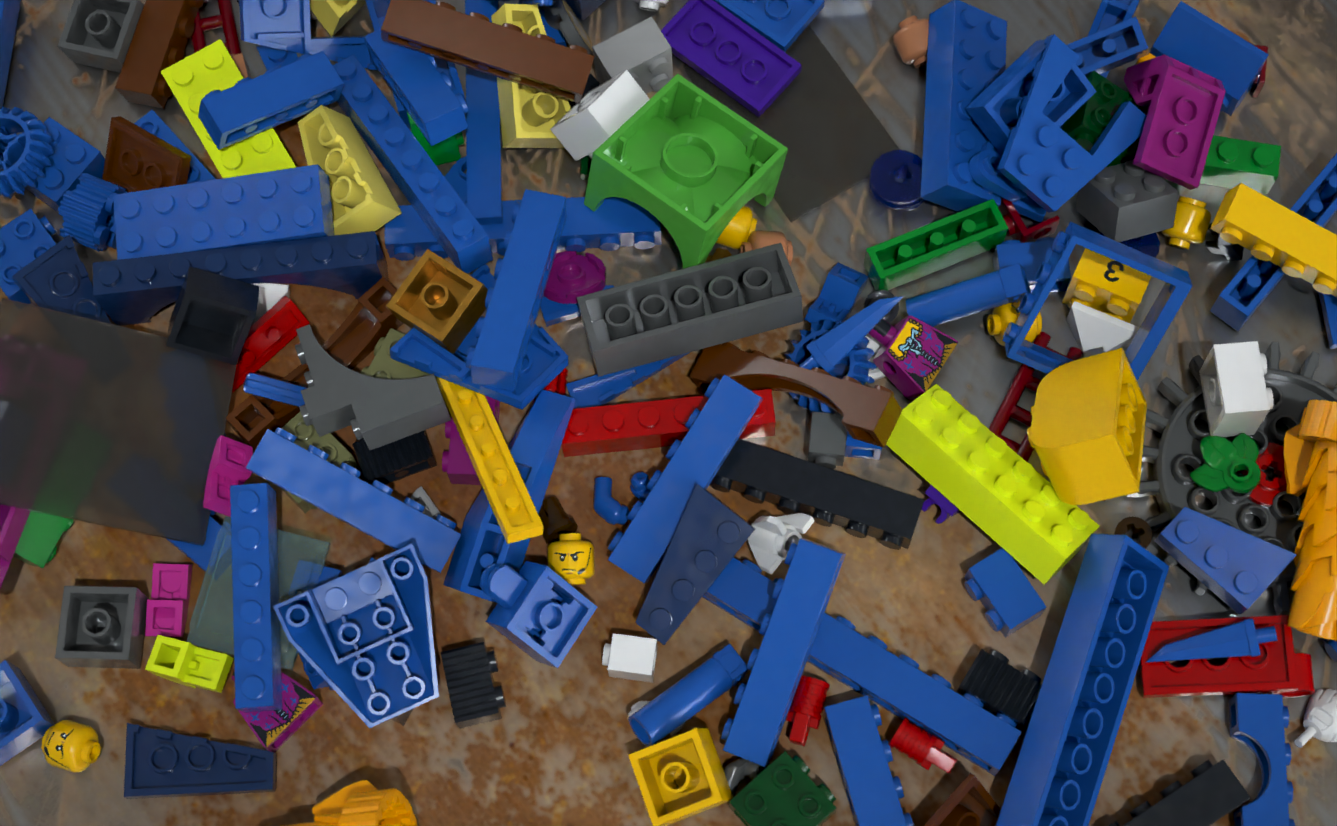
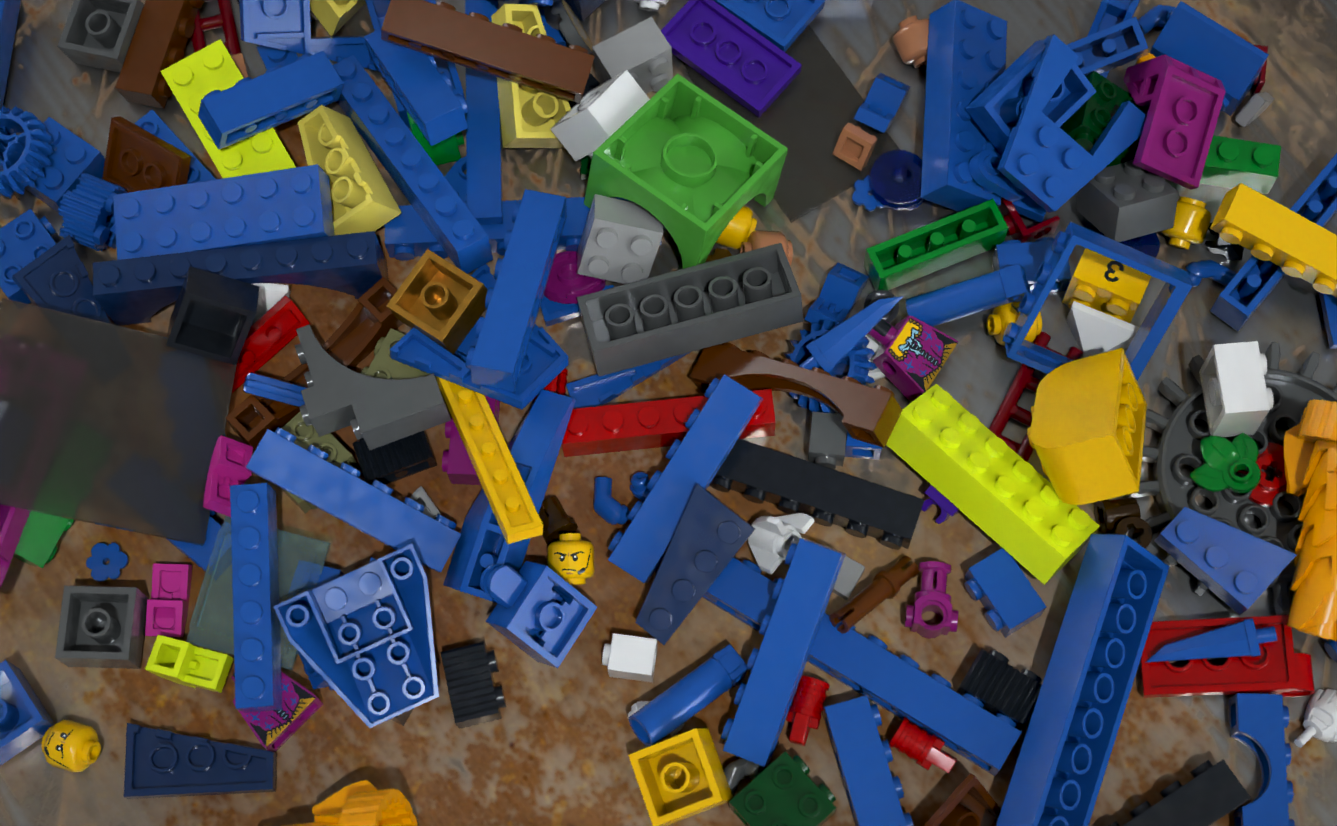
none -> blue plant [86,543,129,582]
none -> light grey brick [577,194,663,284]
none -> reddish brown pin [830,556,919,634]
none -> nougat tile [832,122,878,171]
none -> light grey tile [832,556,865,600]
none -> blue plant [852,175,890,211]
none -> blue slope [854,73,910,133]
none -> magenta connector [904,561,958,639]
none -> dark brown bush [1094,497,1141,534]
none -> blue arm [1138,5,1176,35]
none -> blue arm [1186,260,1237,287]
none -> light grey tile [1235,92,1275,127]

